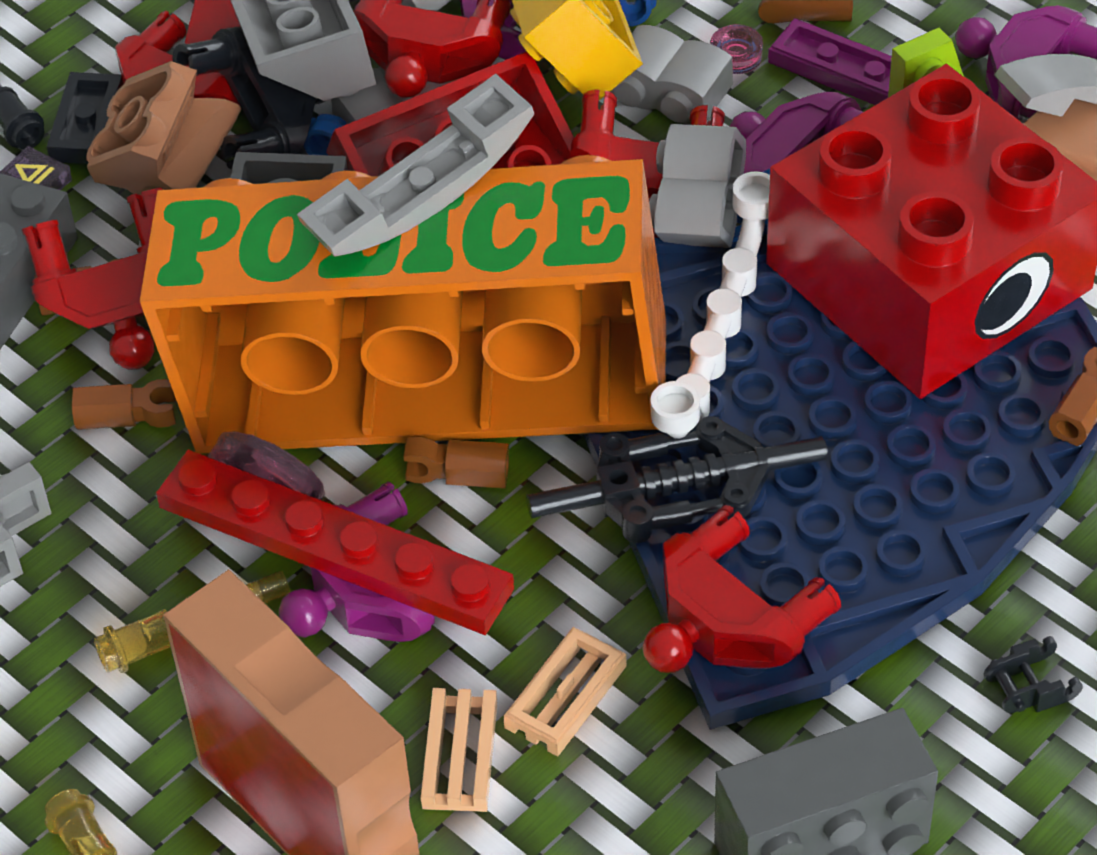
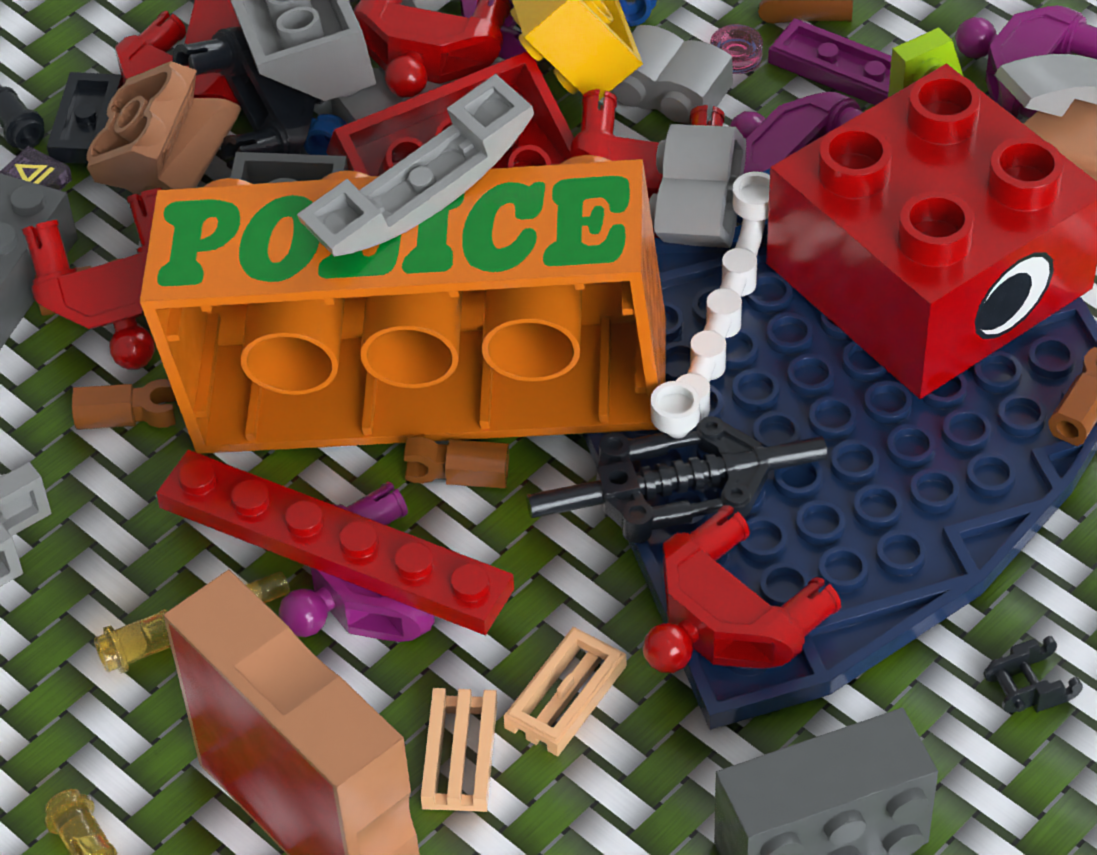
clear pink tile [208,431,325,500] -> none

